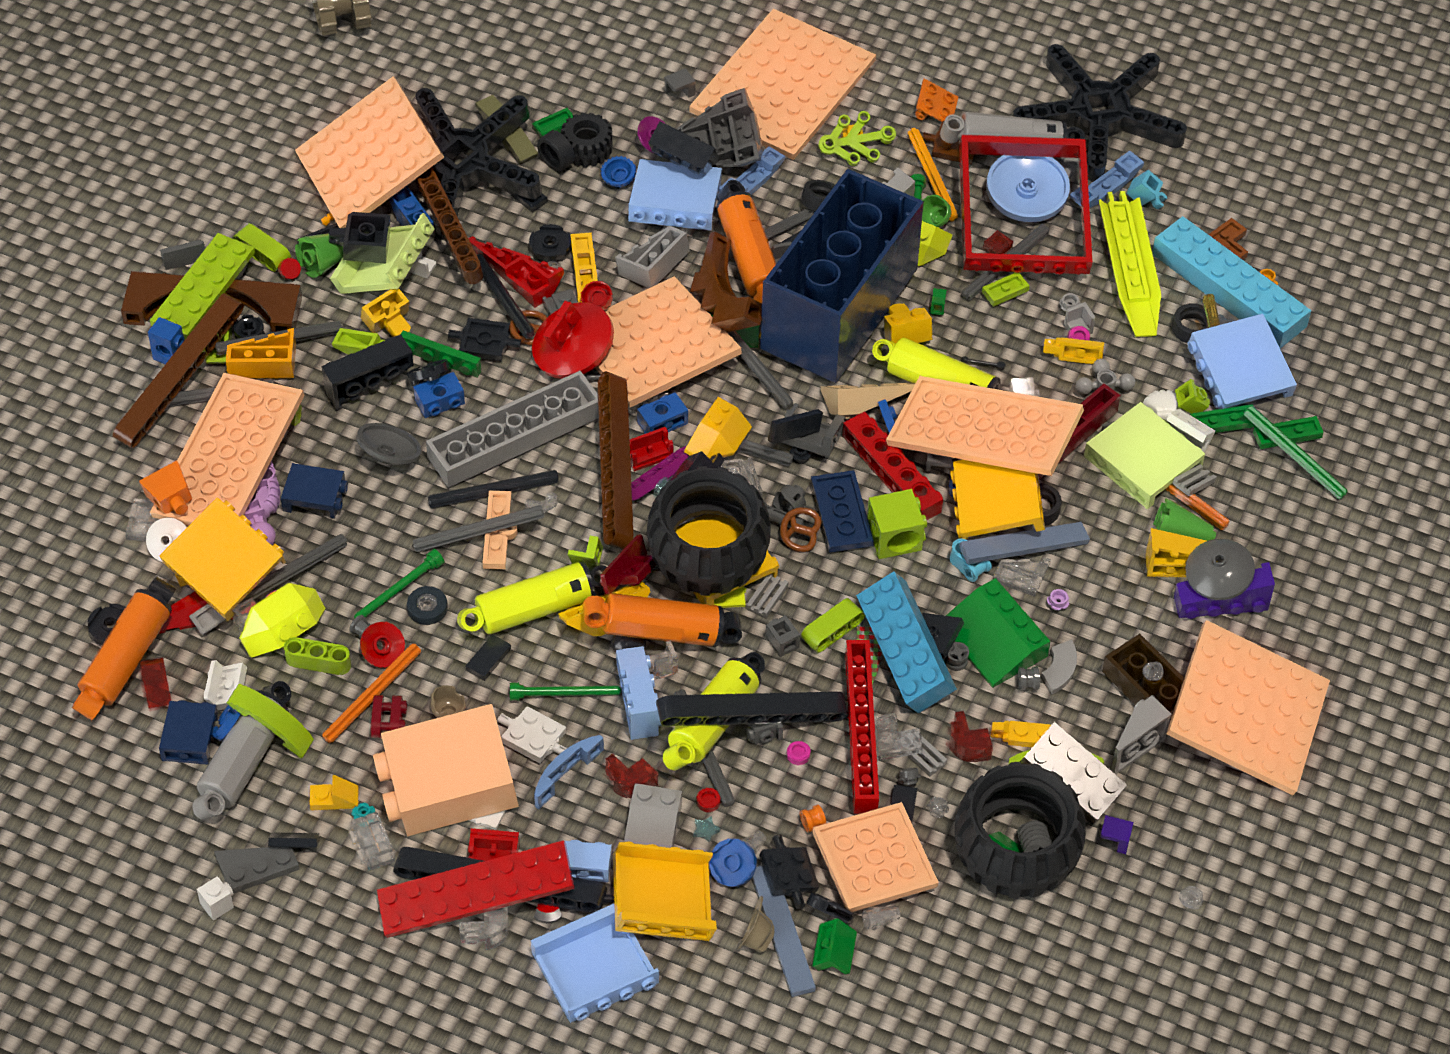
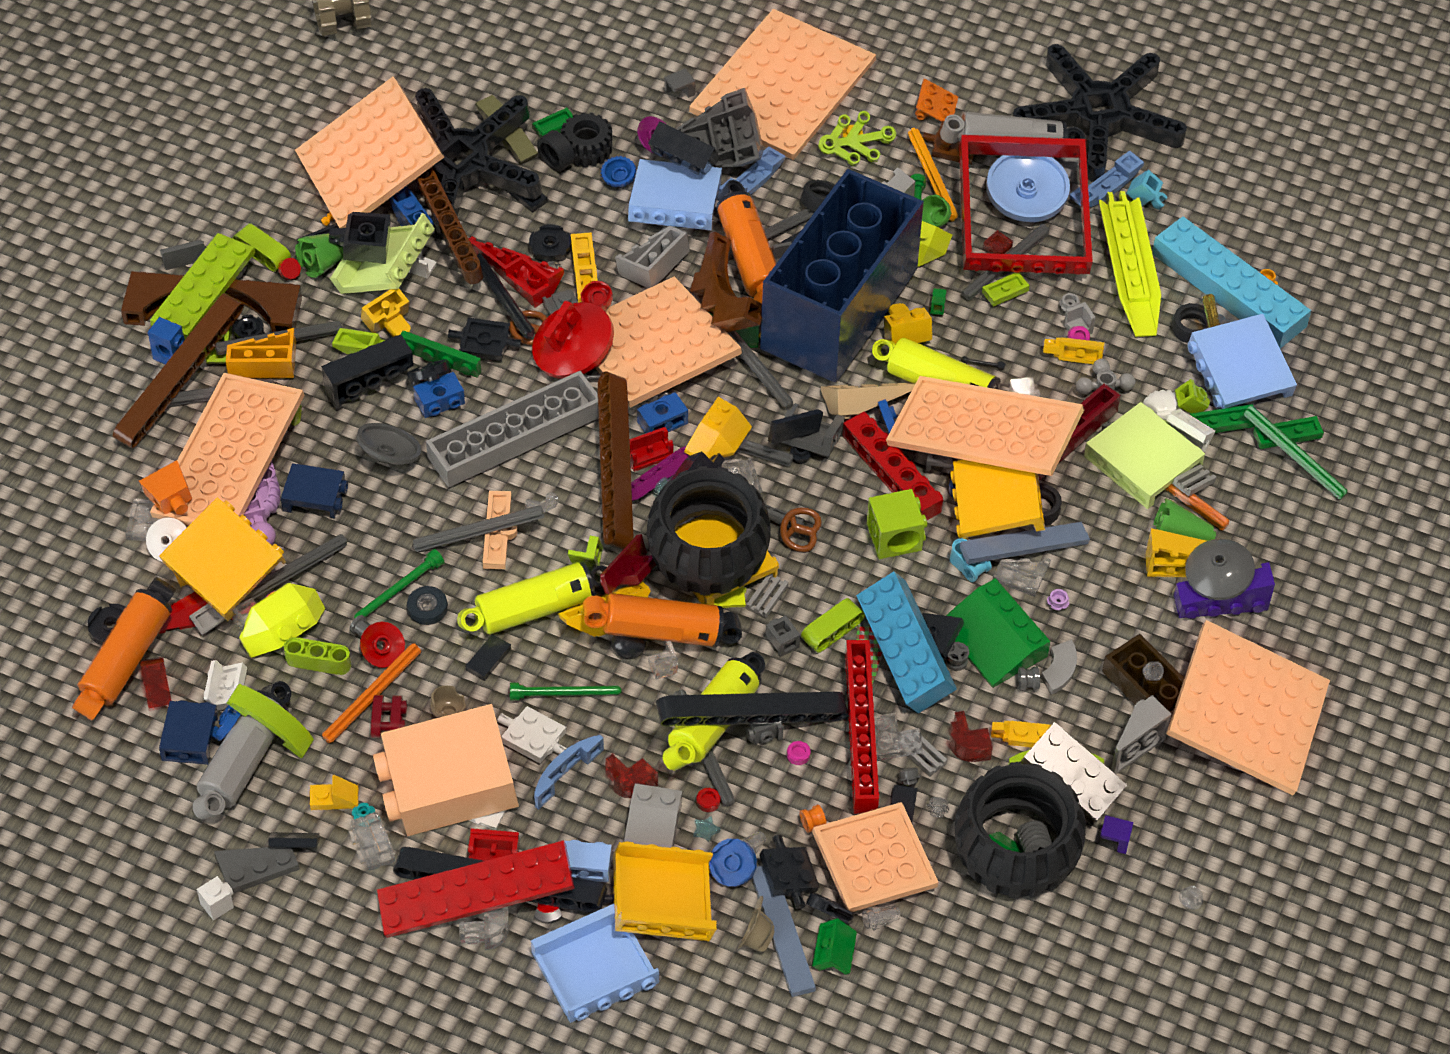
black axle [428,470,559,508] -> none
light blue wedge [616,646,662,740] -> none
dark grey piece [773,485,806,513] -> none
dark blue plate [811,470,874,553] -> none
dark orange plate [1208,218,1248,260] -> none

